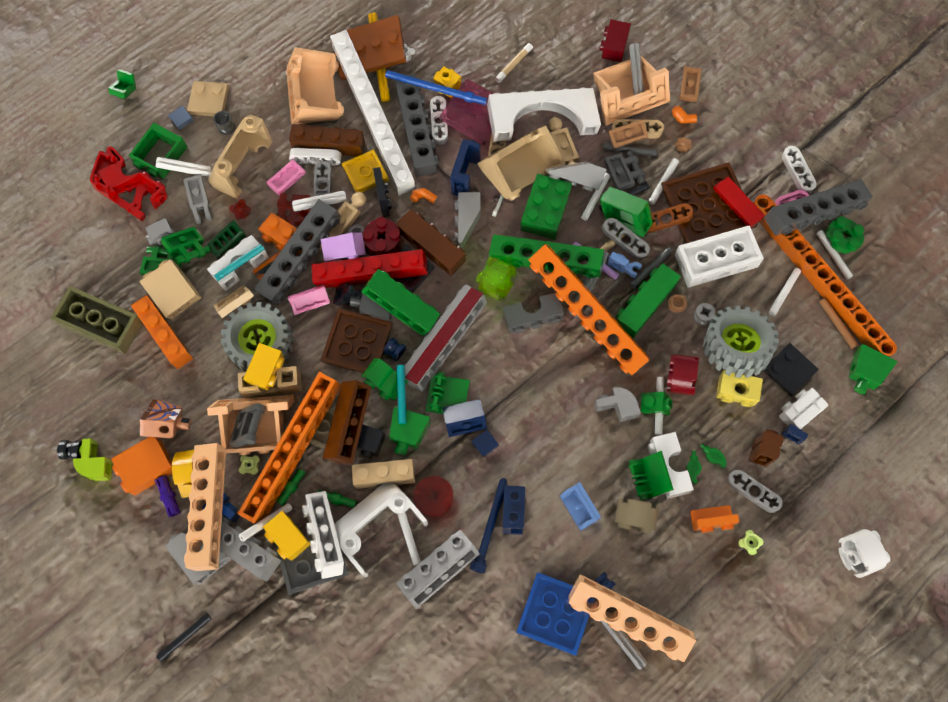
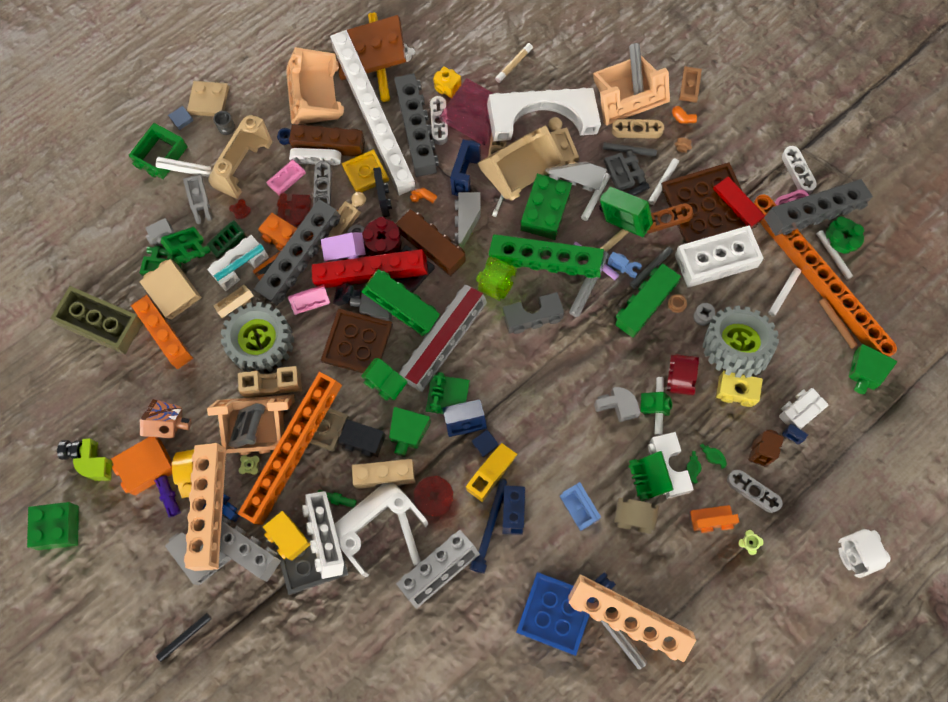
red piece [90,146,168,221] -> none
green bracket [108,69,136,99] -> none
white piece [239,503,292,541] -> none
yellow brick [243,343,285,391] -> none
green bar [277,468,306,506] -> none
white axle [292,191,347,211] -> none
reddish brown brick [323,380,372,464] -> none
dark blue wheel [383,337,406,361] -> none
blue bar [385,70,488,105] -> none
teal piece [397,365,407,424] -> none
orange brick [528,244,650,375] -> none
dark red brick [599,19,631,62] -> none
light grey beam [602,218,650,259] -> none
medium nougat plate [608,119,649,149] -> none
black plate [764,343,819,397] -> none
none -> green brick [27,502,79,550]
none -> dark blue plate [277,128,291,145]
none -> yellow slope [466,443,517,503]

